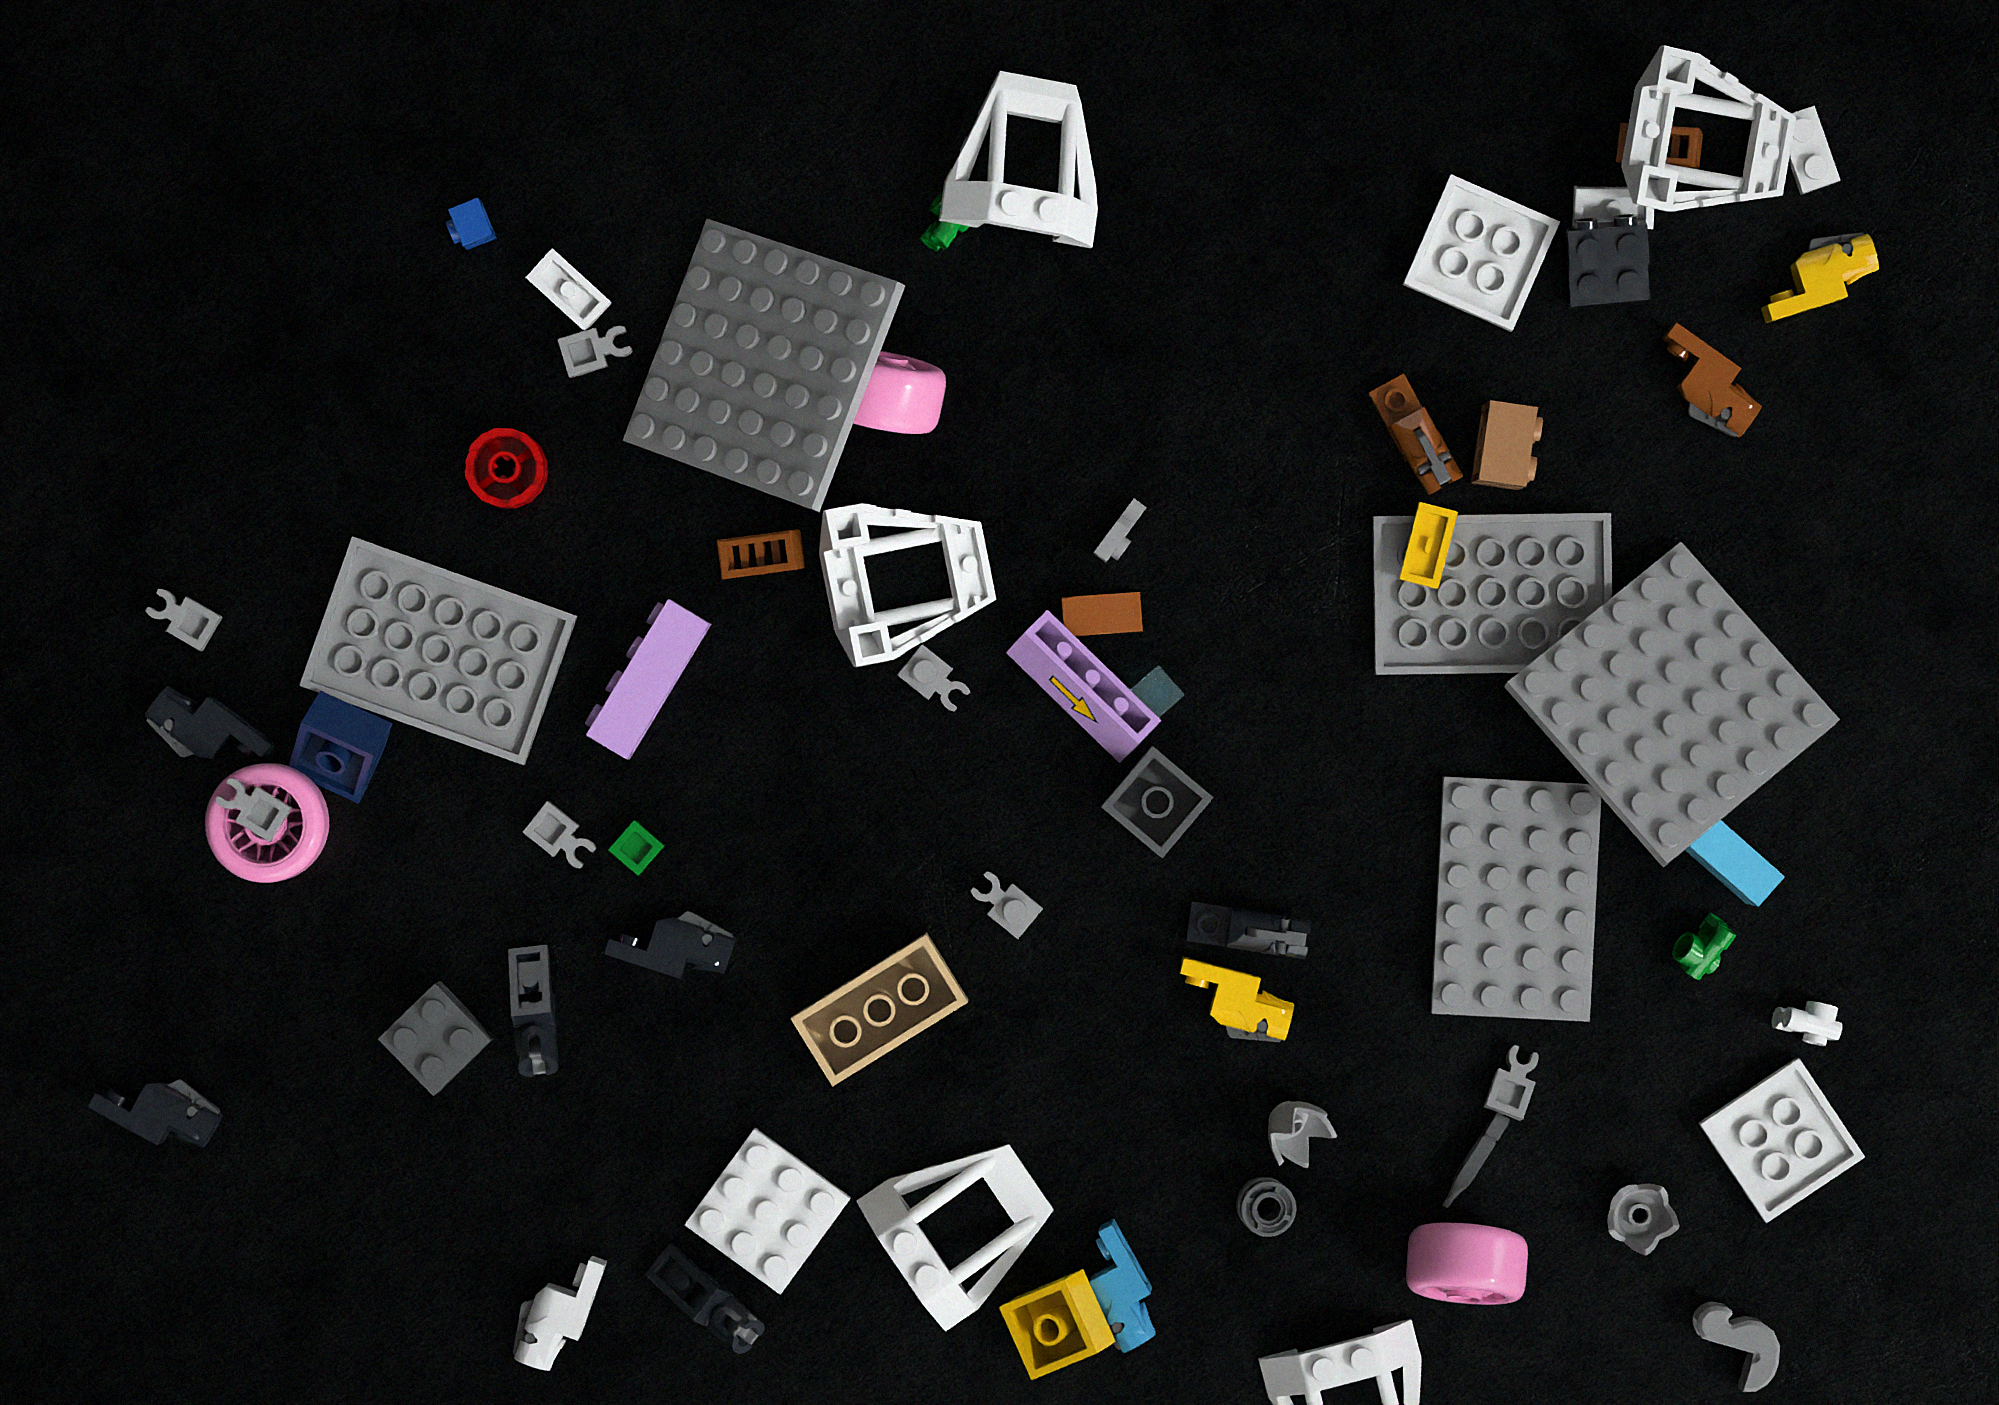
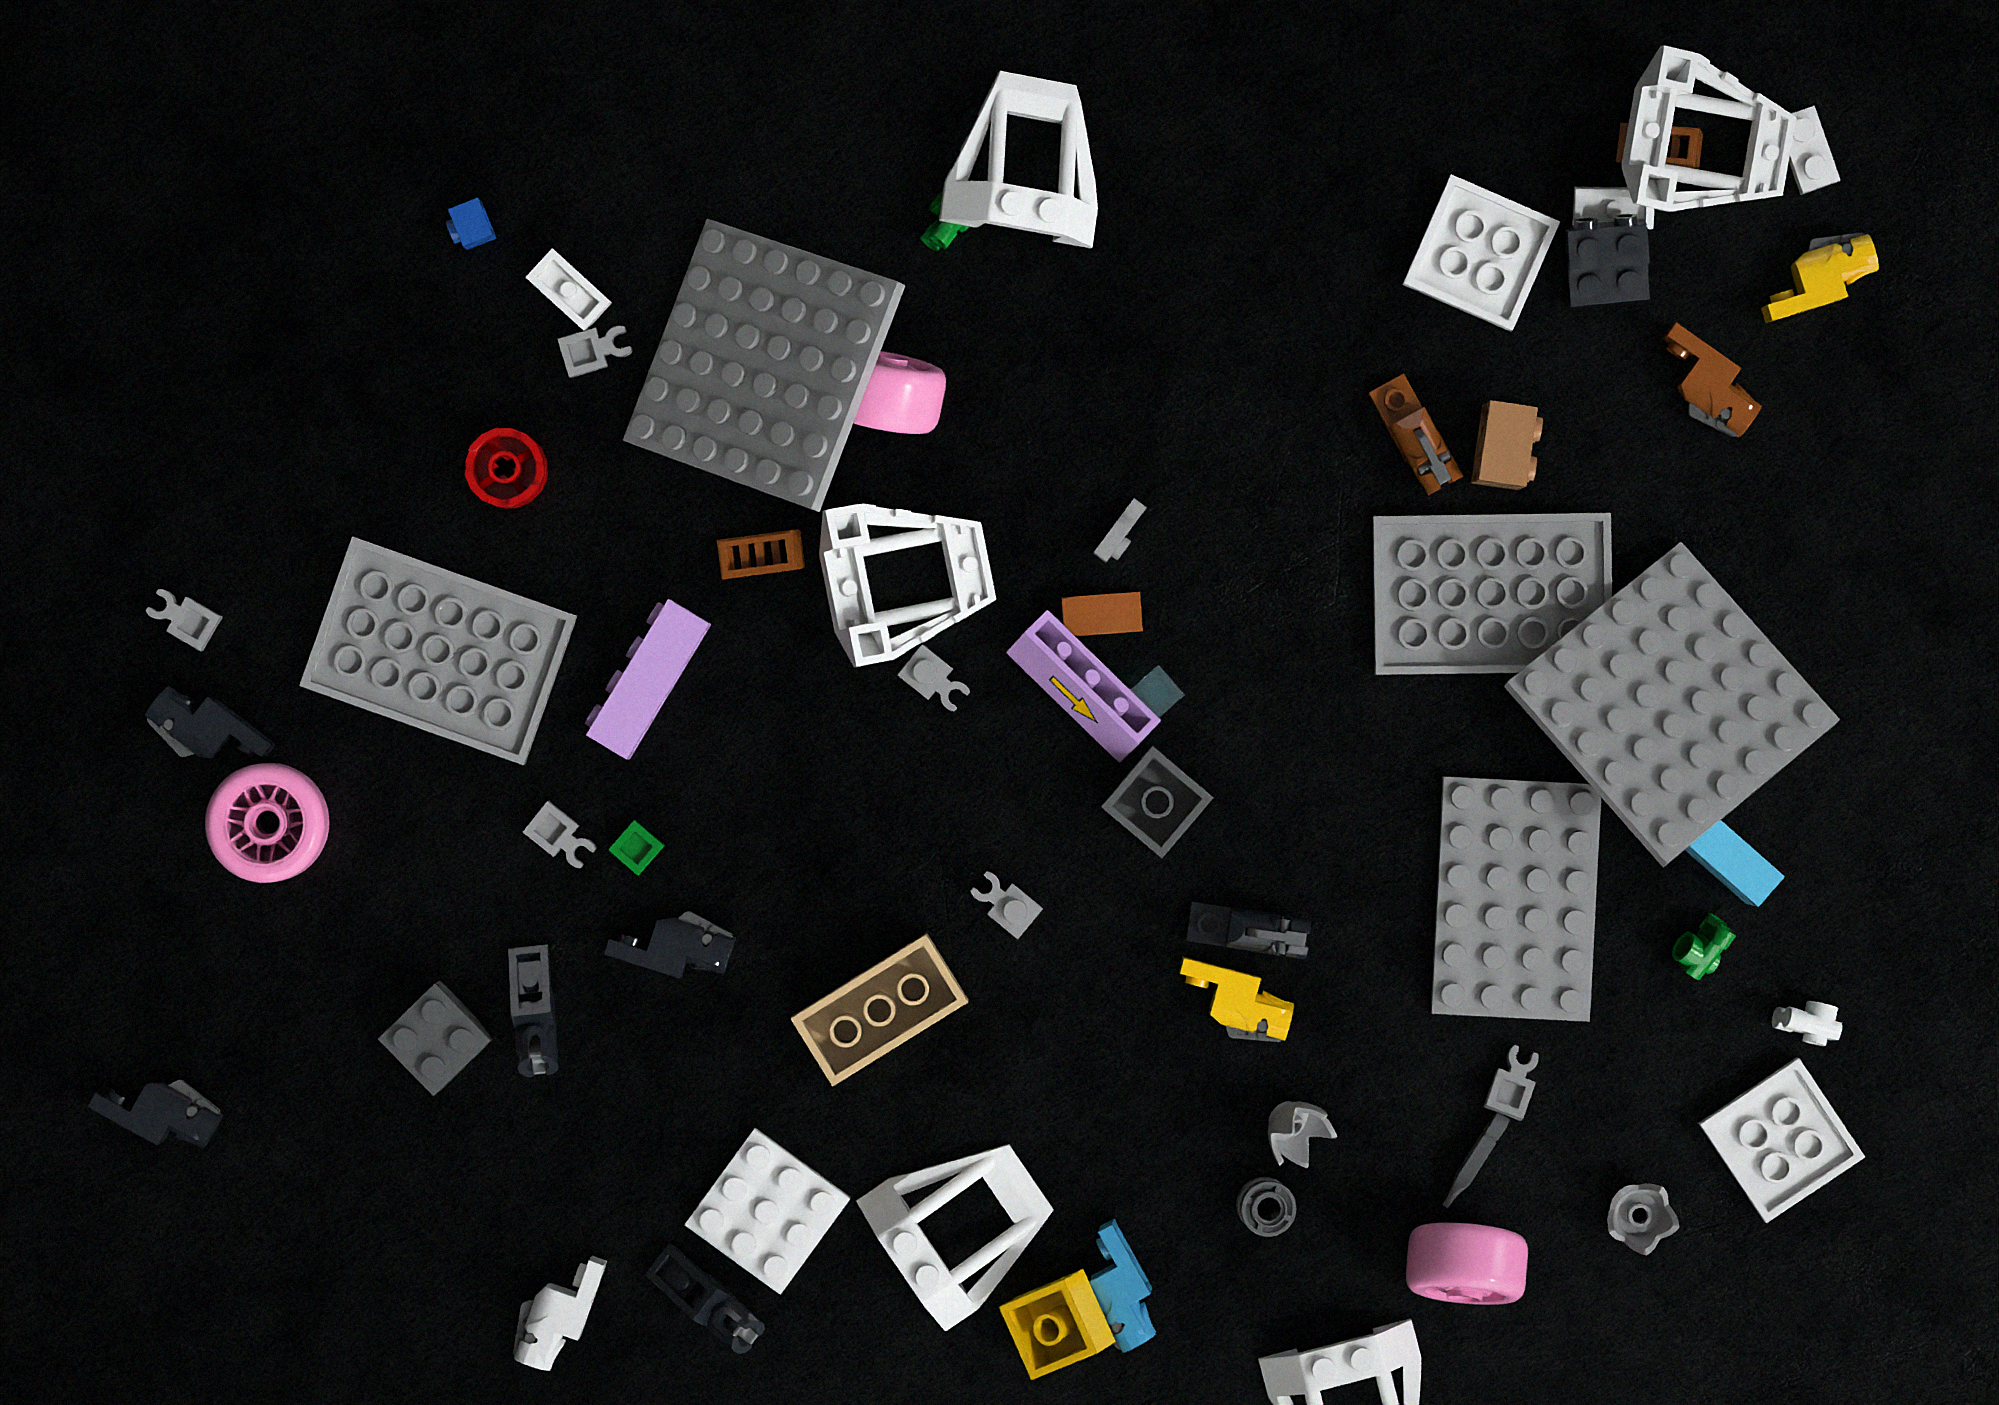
light grey plate [215,778,292,842] -> none
dark blue slope [289,691,392,804] -> none
yellow plate [1398,502,1458,589] -> none
light grey animal [1692,1302,1780,1392] -> none

